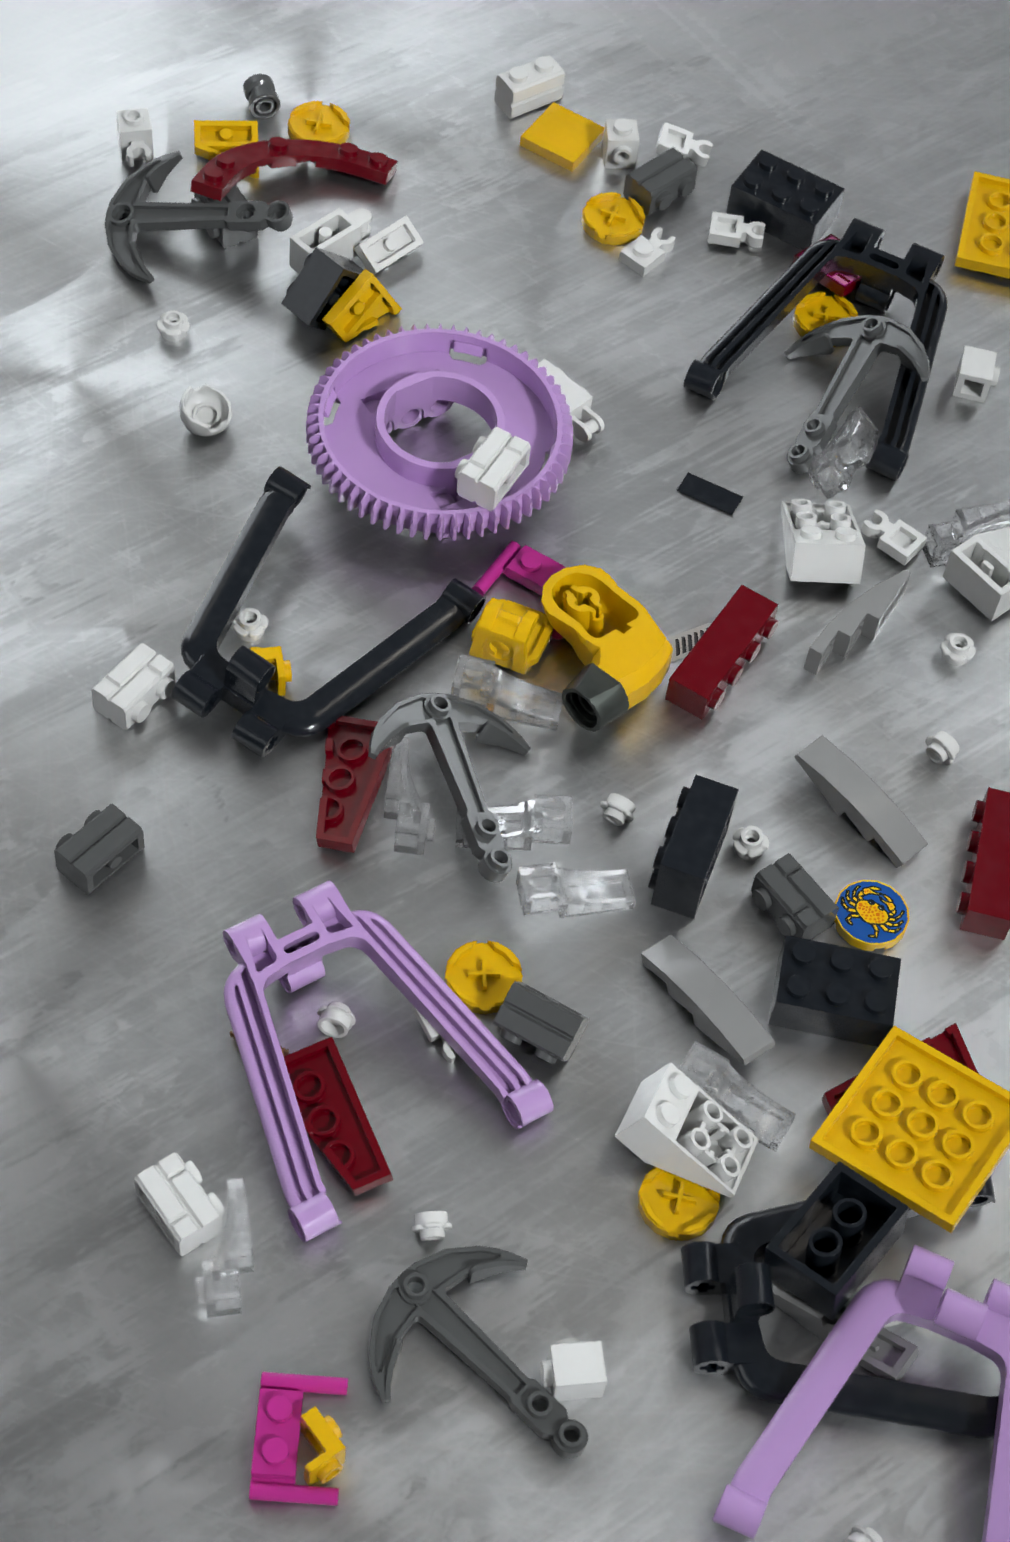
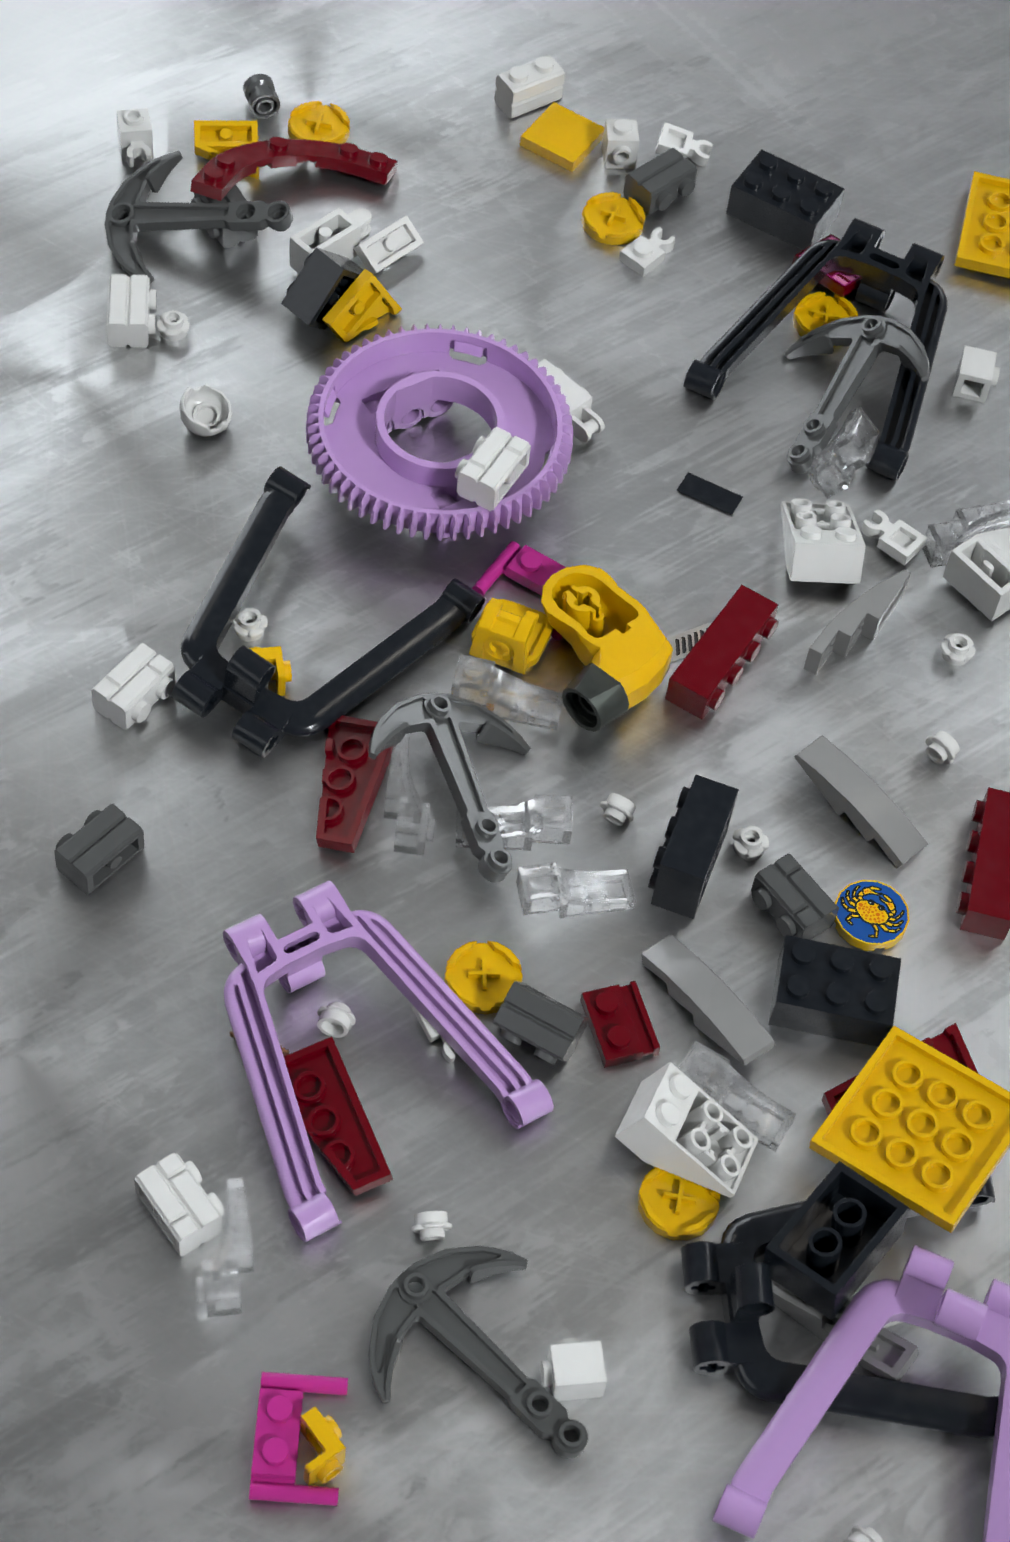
white plate [707,211,765,248] -> none
none -> white brick [107,274,157,348]
none -> dark red plate [580,980,660,1068]

